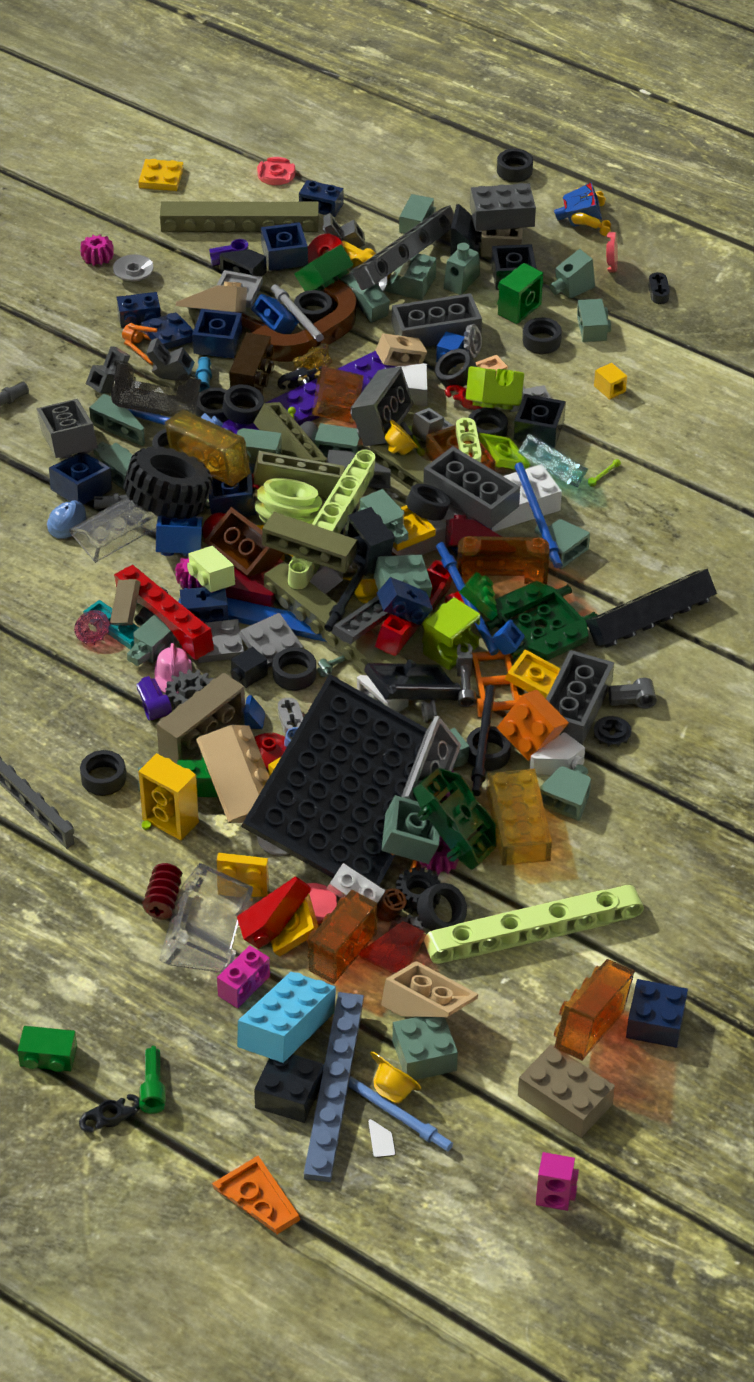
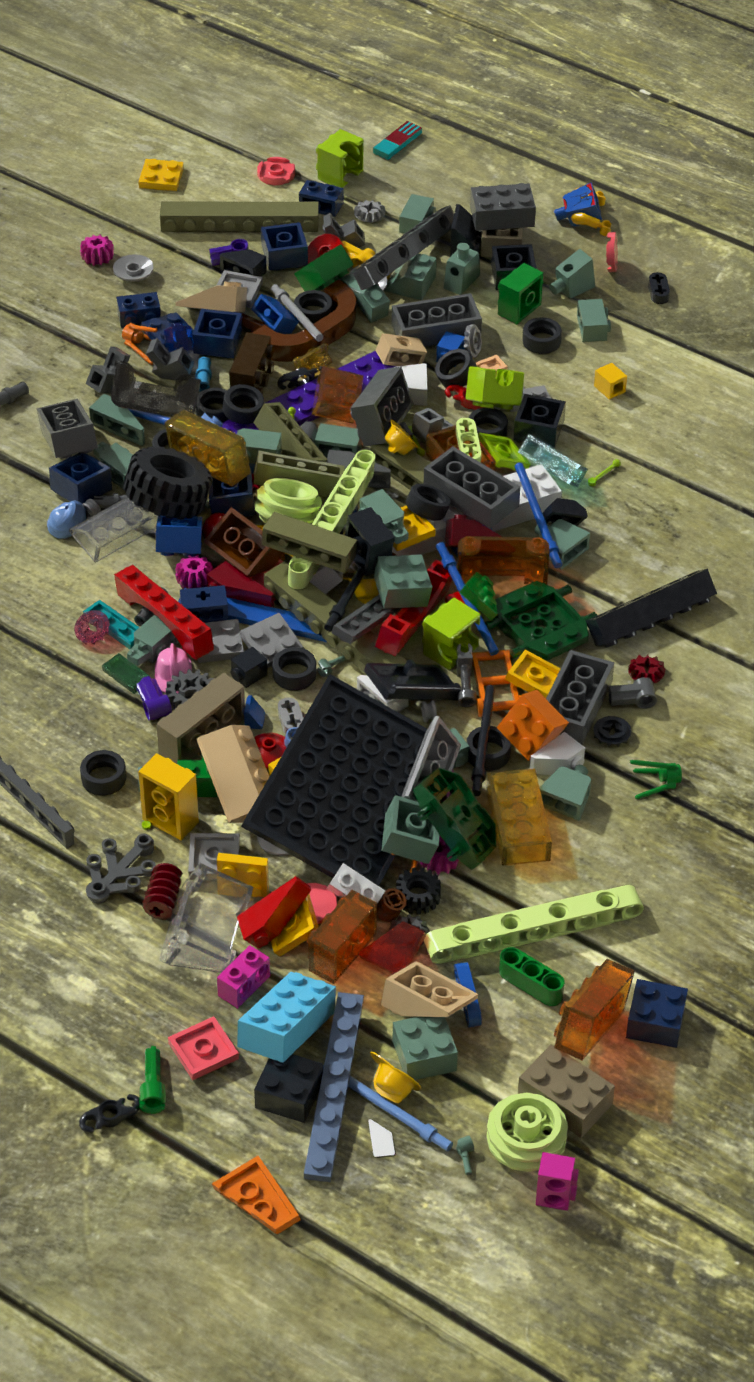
green brick [17,1026,77,1072] -> none
dark tan tile [110,579,141,626] -> none
yellowish green brick [187,546,235,592] -> none
dark blue brick [377,577,433,625] -> none
black tyre [417,883,467,931] -> none
blue slope [491,620,525,655] -> none
black tyre [497,149,533,182] -> none
none -> light grey bush [83,499,101,521]
none -> dark grey plant [86,833,156,904]
none -> clear green tile [102,653,151,694]
none -> clear blue brick [164,323,193,353]
none -> coral plate [168,1016,239,1081]
none -> light grey plate [188,833,240,878]
none -> lime piece [316,129,364,188]
none -> light grey gear [354,200,385,222]
none -> teal tile [373,121,422,160]
none -> blue beam [454,962,482,1028]
none -> sand green hand [456,1136,474,1175]
none -> yellowish green wheel [486,1093,568,1172]
none -> green beam [499,947,565,1006]
none -> black slope [543,498,588,526]
none -> dark red gear [628,654,666,684]
none -> green plant [630,760,682,799]

